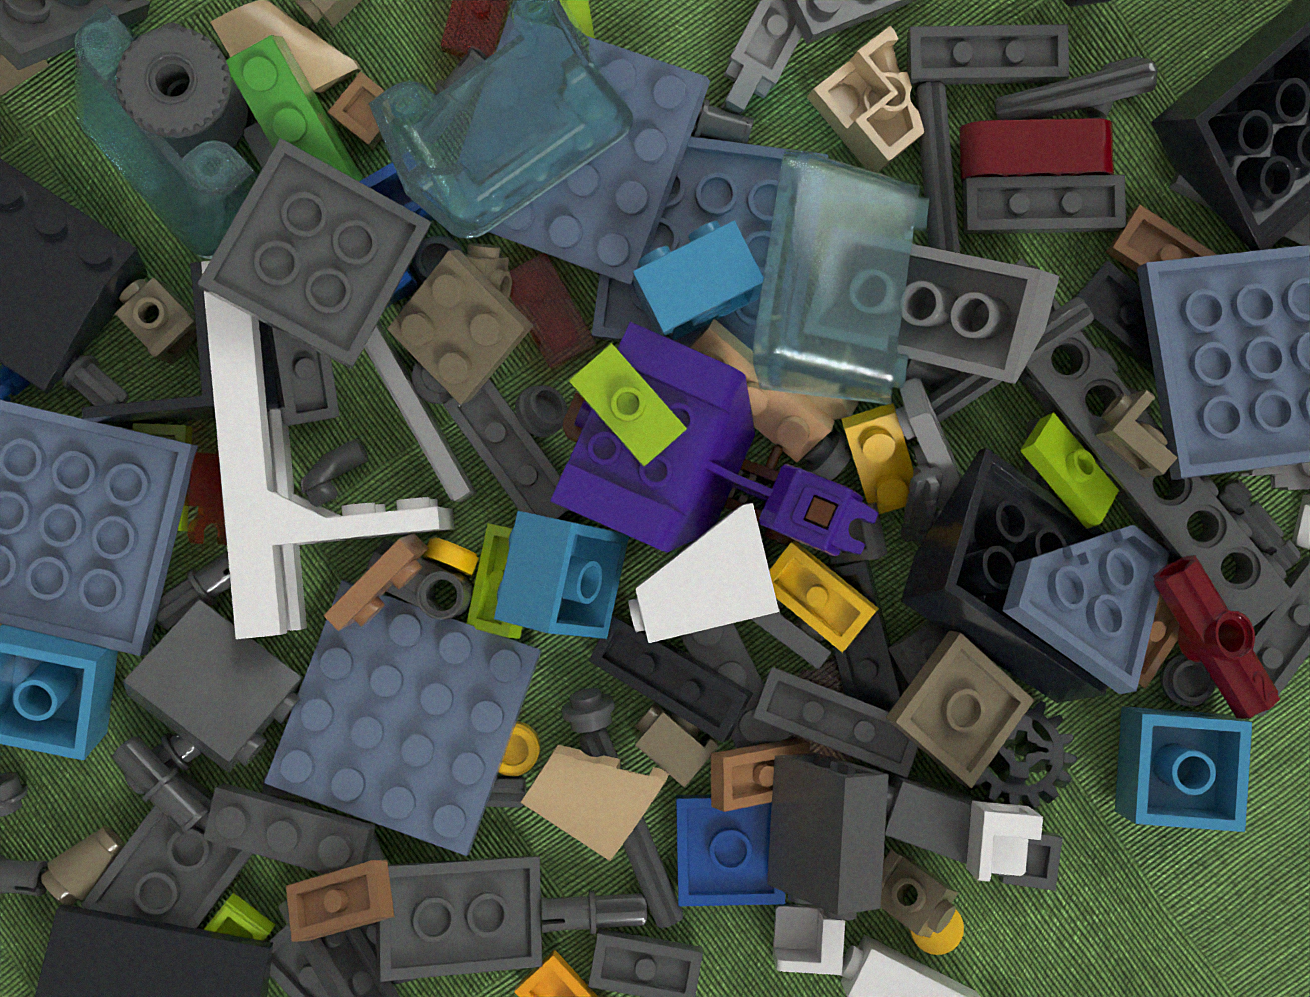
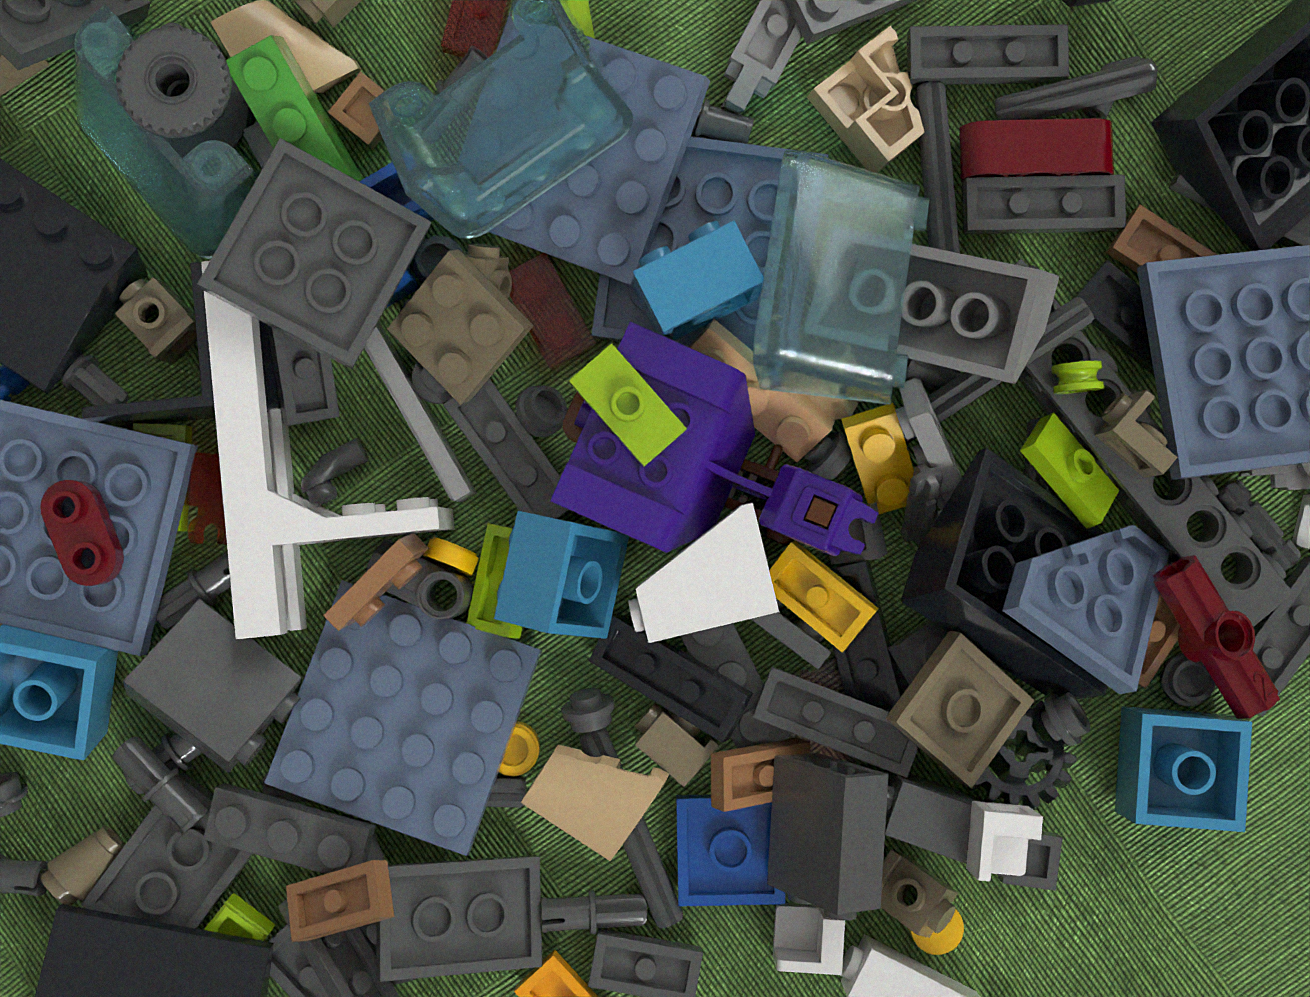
none -> dark red plate [40,480,124,586]
none -> dark grey plate [1041,692,1091,746]
none -> lime bush [1051,361,1104,394]

